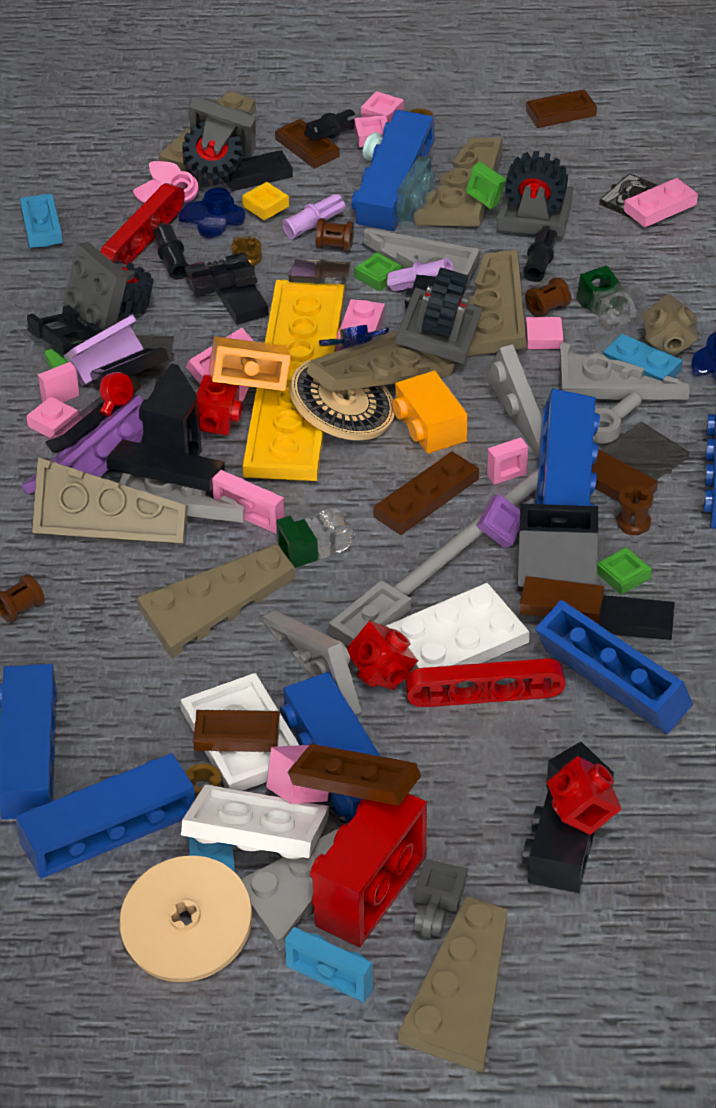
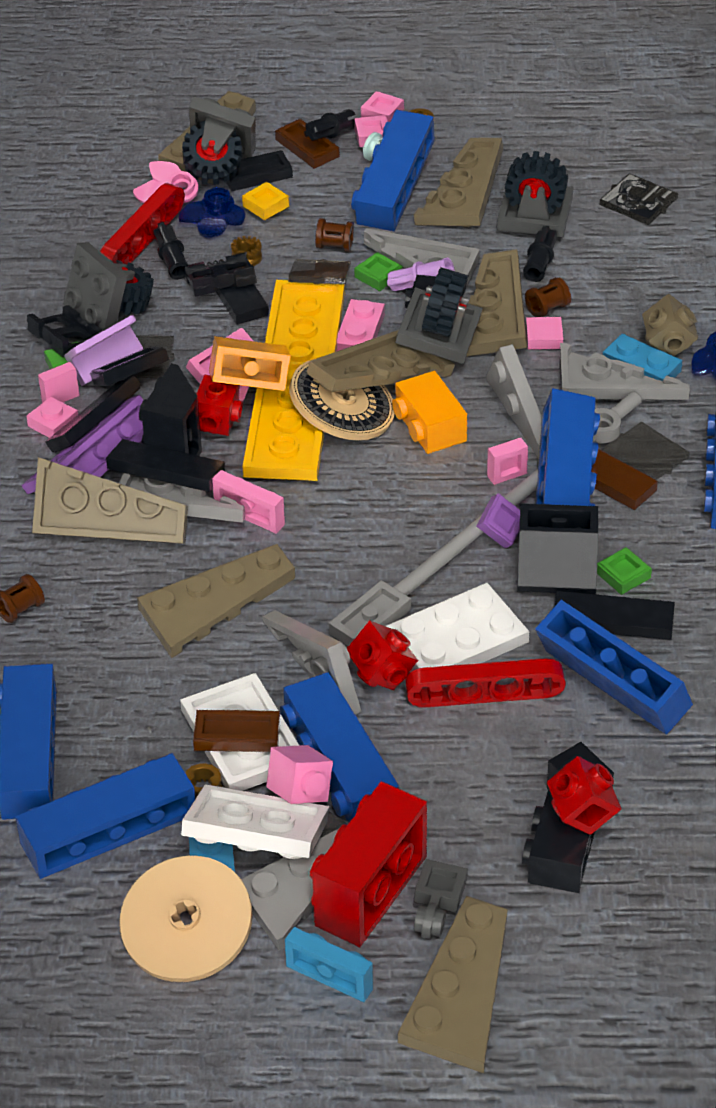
dark azure plate [20,193,63,248] -> none
red piece [99,372,134,417] -> none
leg [276,508,355,568] -> none
lavender axle [282,194,346,240] -> none
reddish brown plate [288,744,421,806] -> none
clear blue plate [318,325,390,348] -> none
reddish brown plate [374,451,479,535] -> none
clear light blue plate [397,156,435,221] -> none
bright green tile [465,161,506,209] -> none
reddish brown tile [520,576,604,624] -> none
reddish brown tile [526,89,597,128] -> none
clear leg [576,265,636,331] -> none
reddish brown bush [617,484,653,535] -> none
bright pink plate [624,178,698,228] -> none

